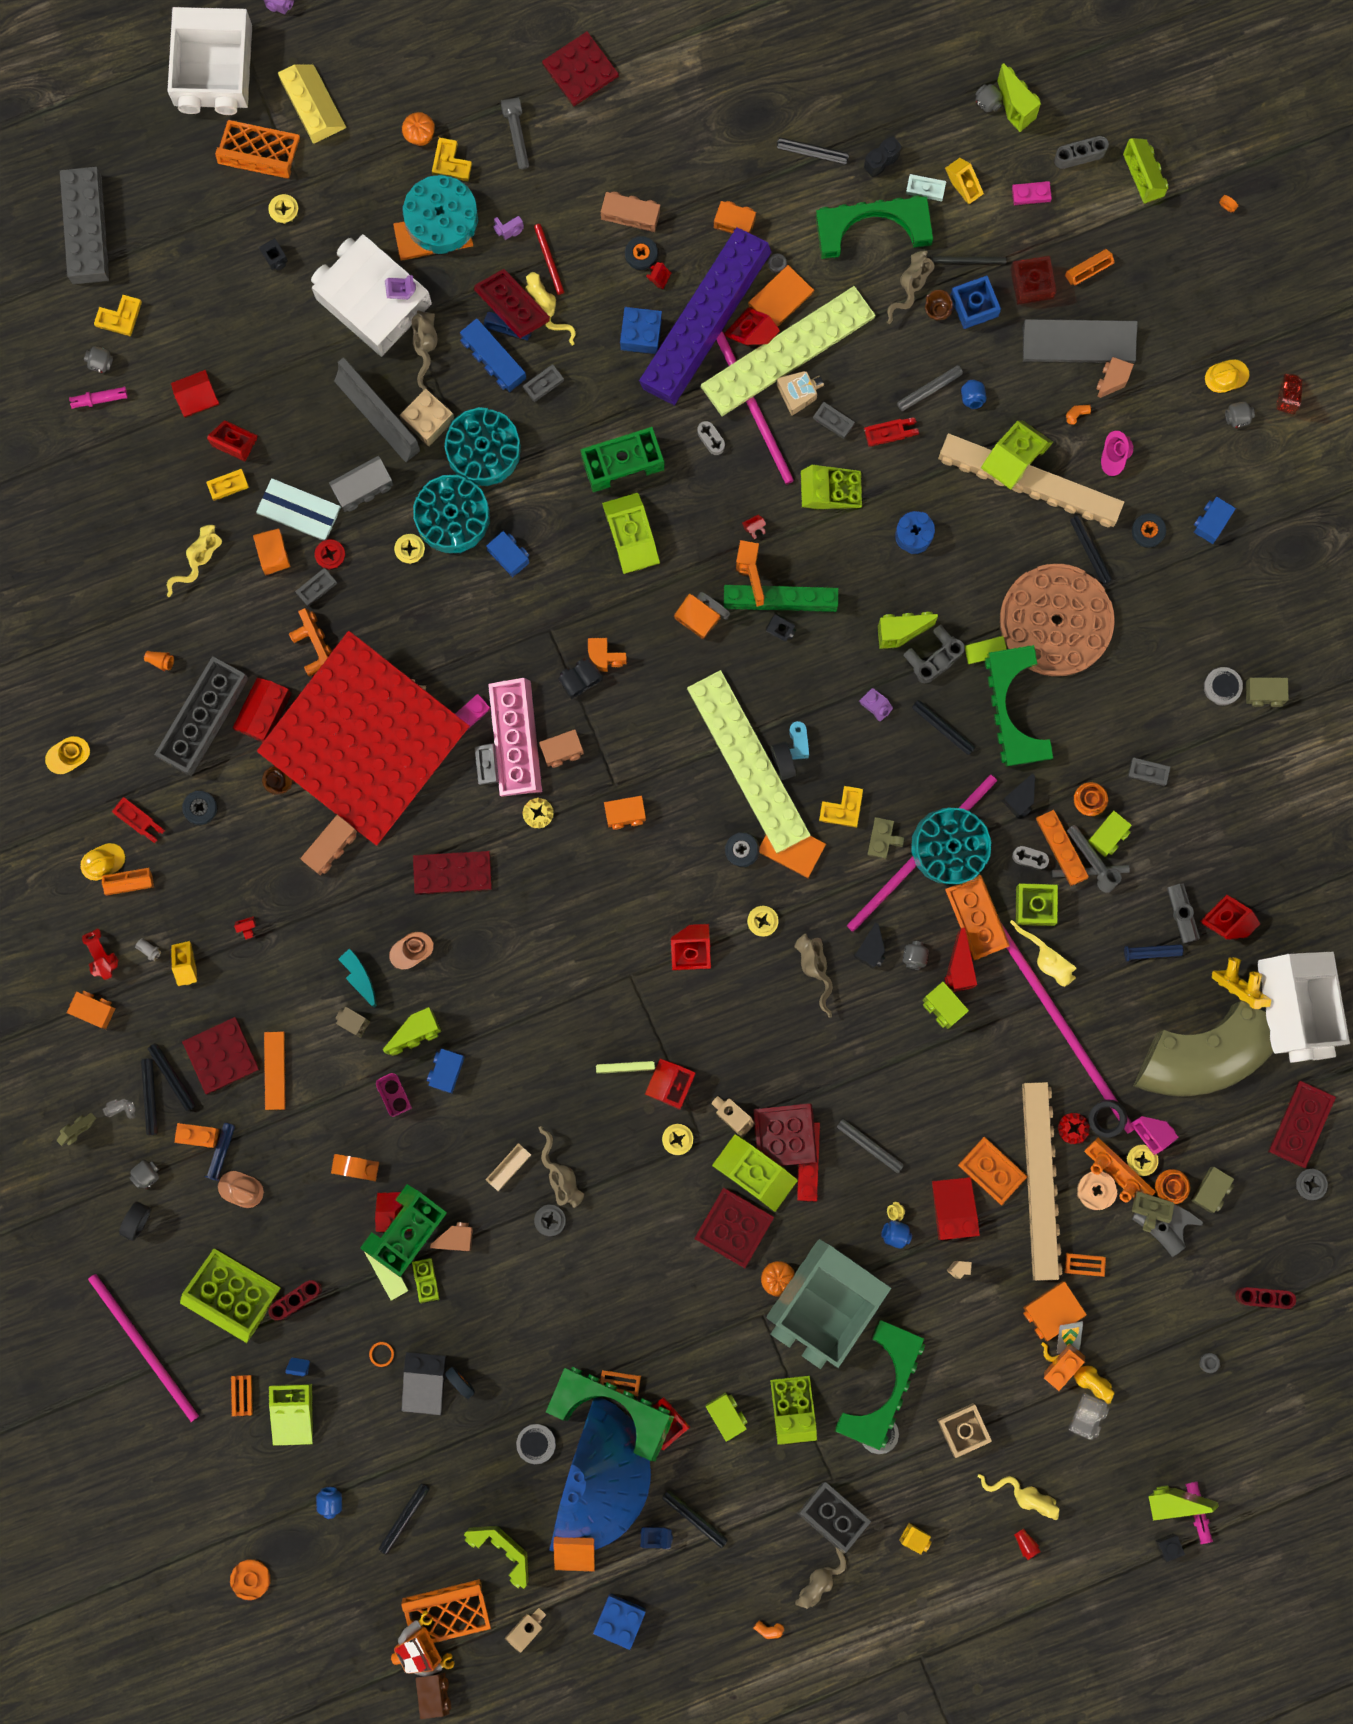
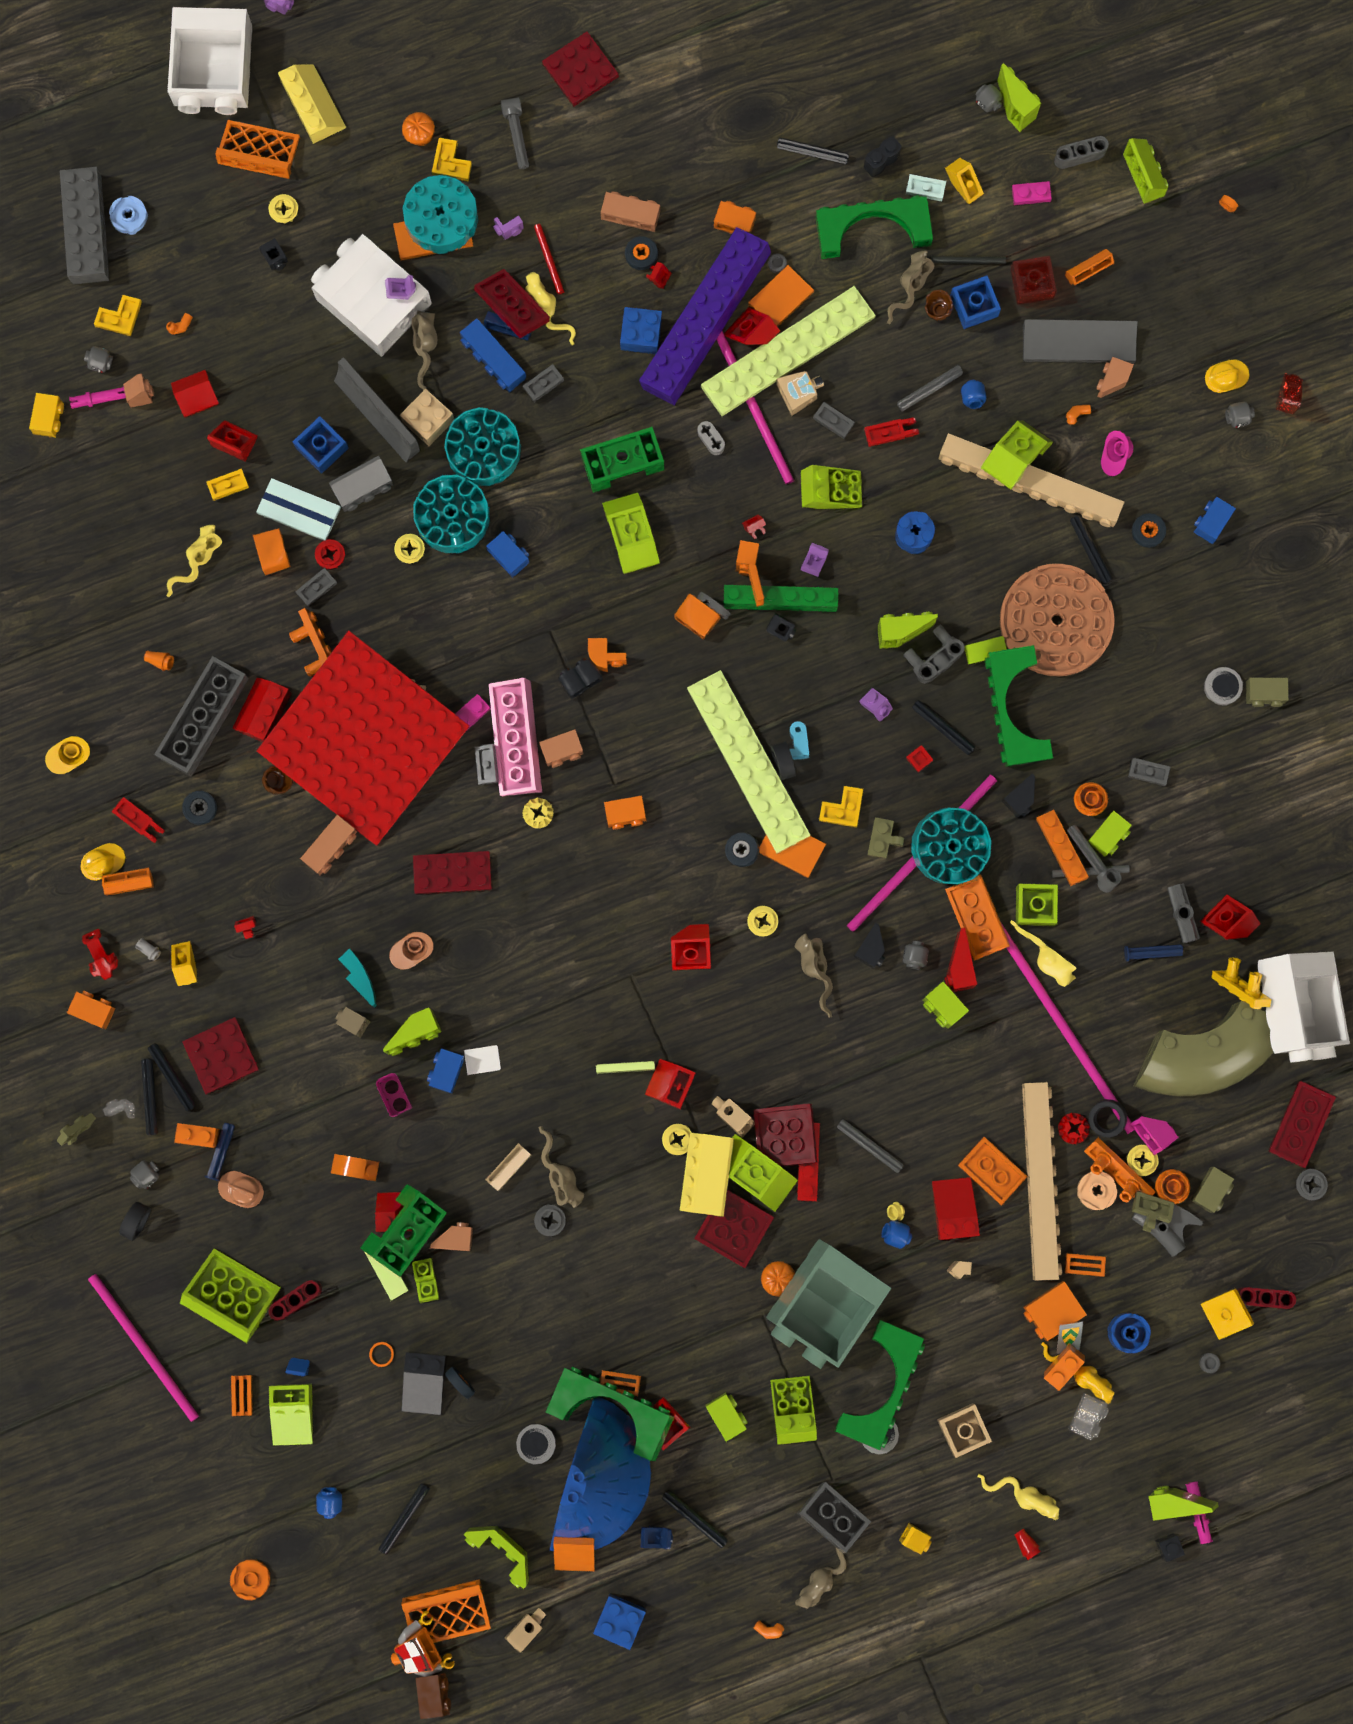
orange tile [264,1032,286,1110] -> none
light grey beam [1012,846,1049,870] -> none
none -> yellow brick [29,393,64,438]
none -> light blue plate [109,196,148,235]
none -> nougat slope [123,374,154,408]
none -> orange arm [166,313,193,335]
none -> blue brick [293,416,349,474]
none -> white sticker [464,1045,501,1075]
none -> light yellow slope [680,1133,734,1217]
none -> medium lavender bracket [801,543,829,577]
none -> red tile [906,745,933,772]
none -> blue brick [1108,1313,1151,1353]
none -> yellow plate [1201,1288,1254,1340]

